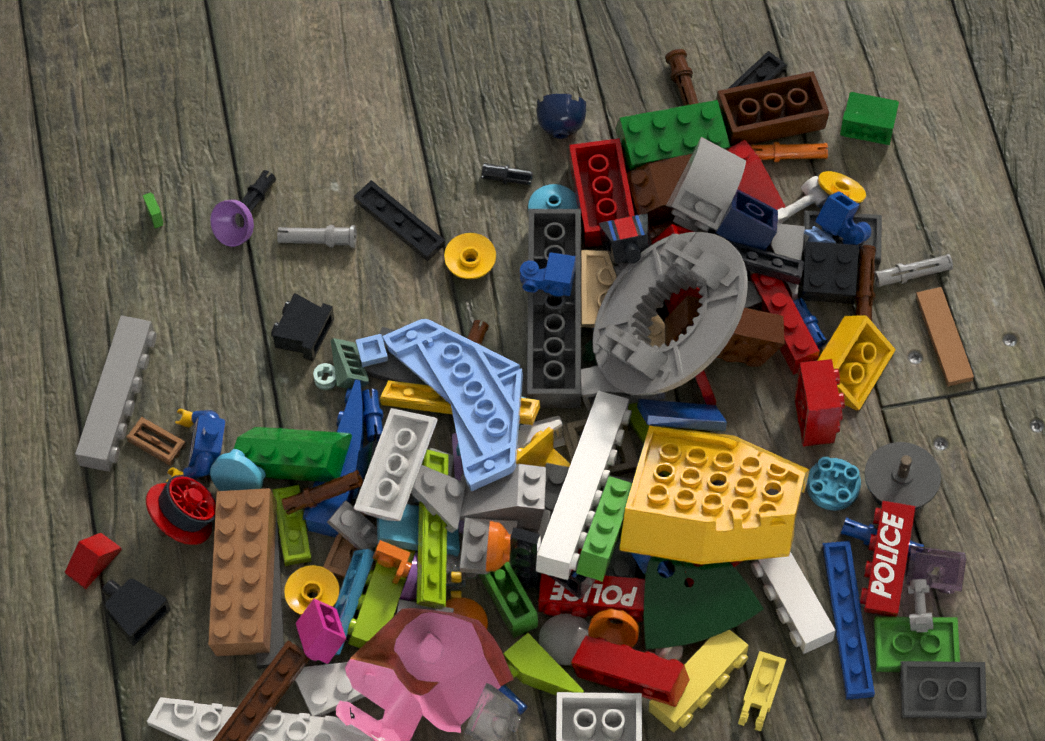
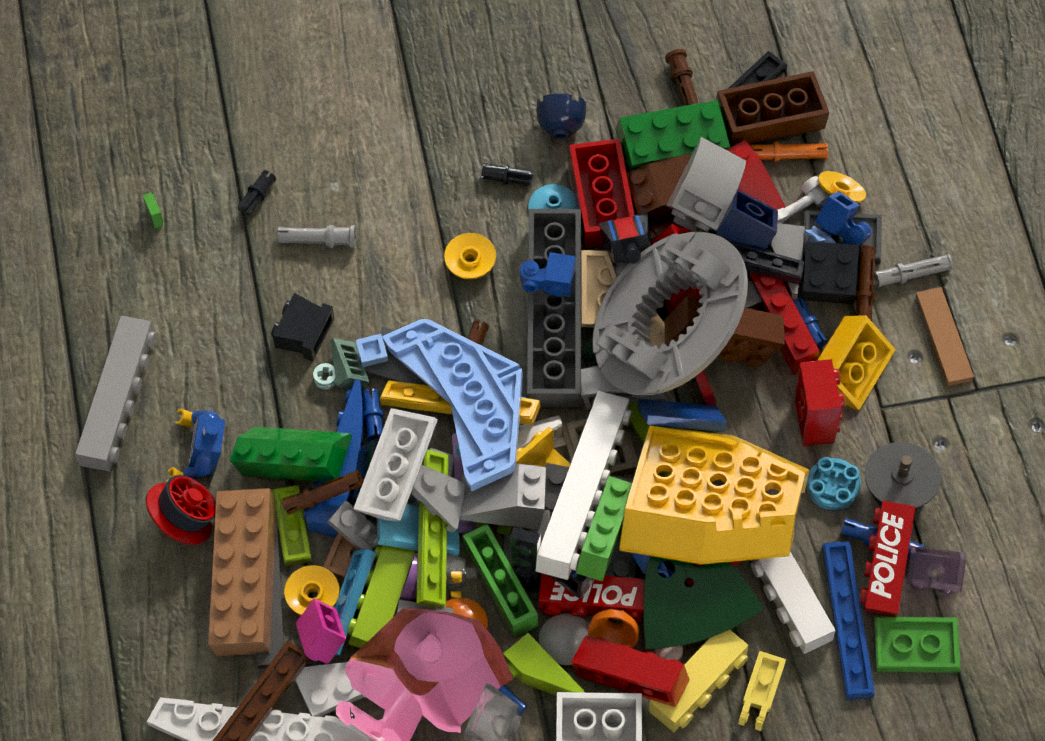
red slope [65,533,122,589] -> none
black torso [102,578,171,646] -> none
medium nougat tile [126,417,186,466] -> none
medium lavender piece [210,200,254,247] -> none
medium azure tile [210,449,265,491] -> none
black plate [354,180,445,262] -> none
orange bracket [372,540,412,584] -> none
light grey wing [460,518,518,574] -> none
orange piece [485,521,511,572] -> none
green bracket [840,92,899,145] -> none
dark grey tile [900,661,987,719] -> none
light grey bar [908,579,933,633] -> none

